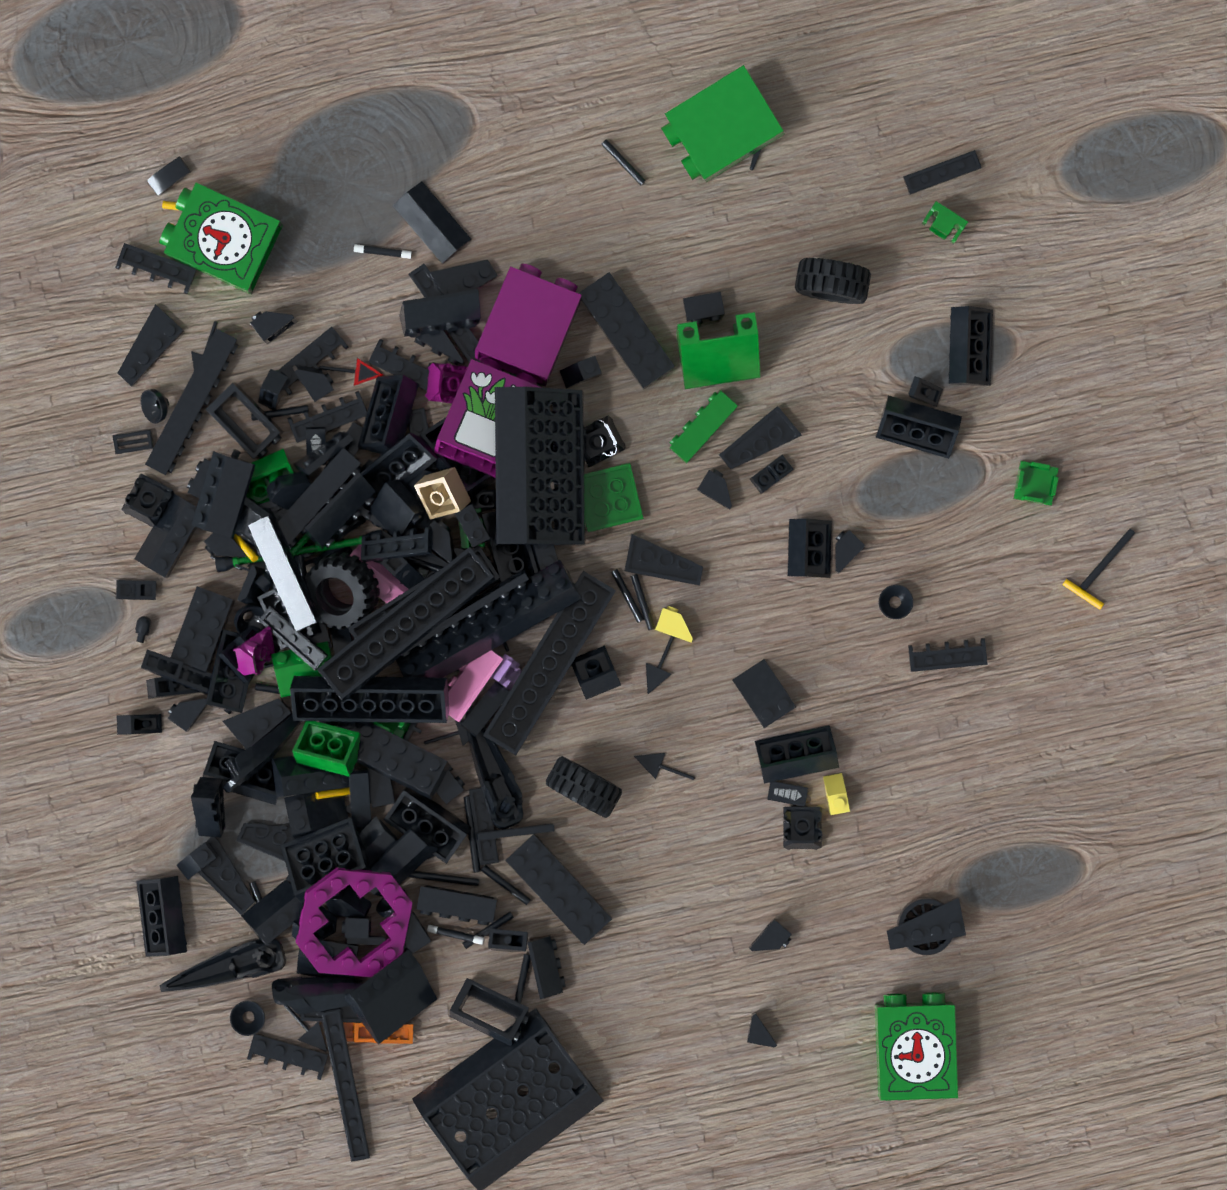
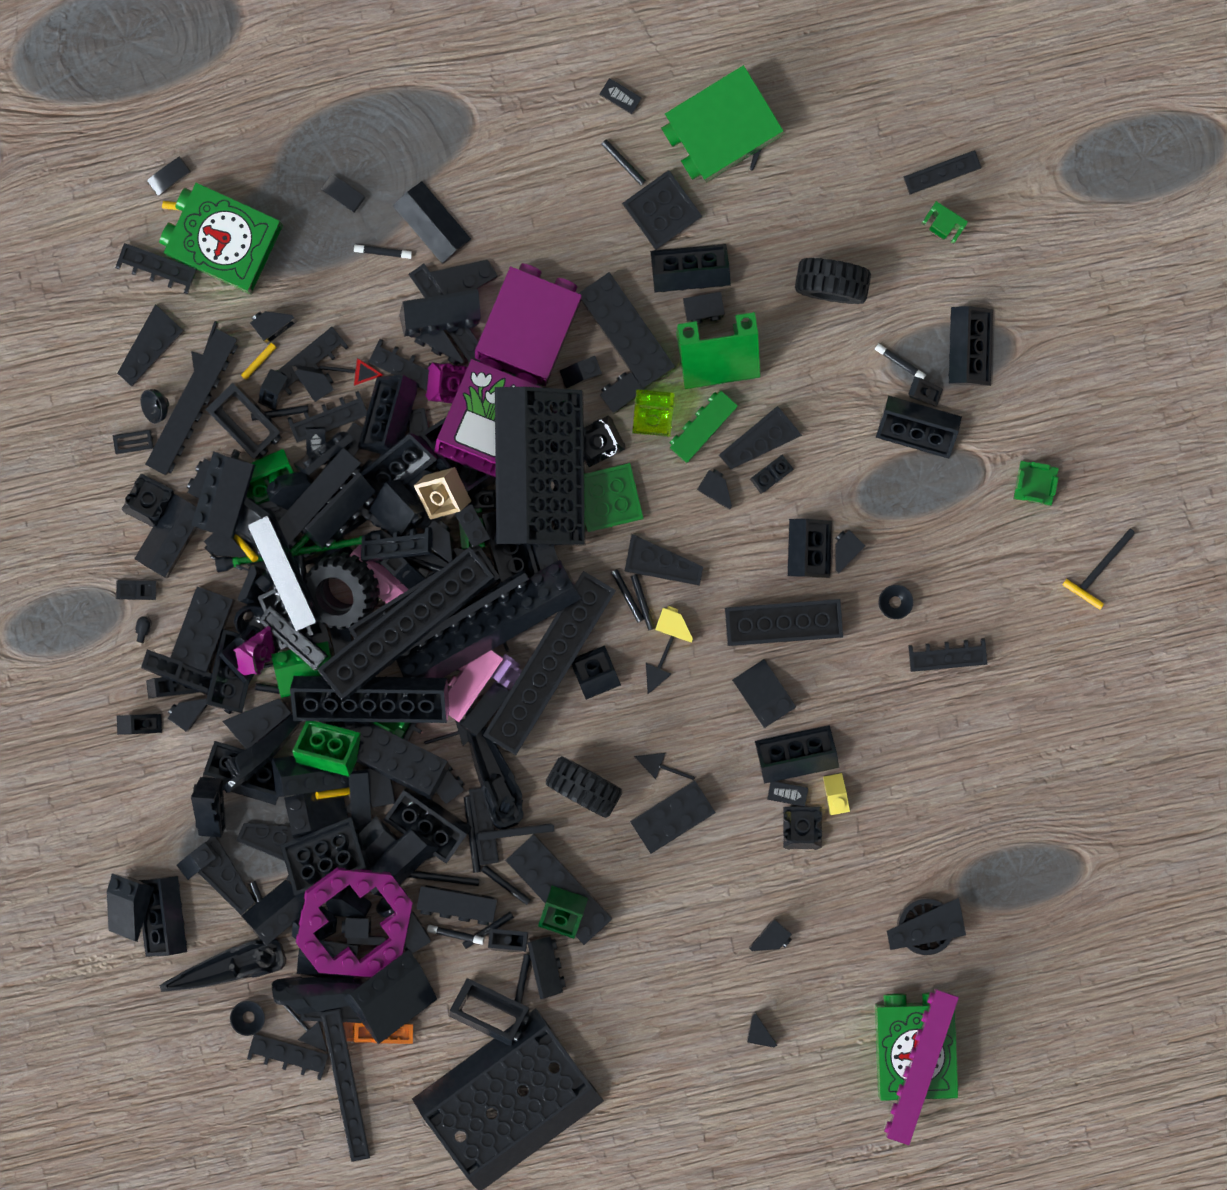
none -> black slope [107,873,154,942]
none -> yellow piece [241,343,277,380]
none -> black slope [321,174,365,213]
none -> dark green slope [538,886,588,939]
none -> tile [599,78,642,115]
none -> black brick [600,372,644,414]
none -> black plate [622,170,702,250]
none -> black brick [630,780,716,854]
none -> clear neon green brick [632,389,675,437]
none -> black slope [650,244,731,293]
none -> black brick [724,599,843,646]
none -> black bar [875,343,926,379]
none -> magenta brick [884,988,959,1145]

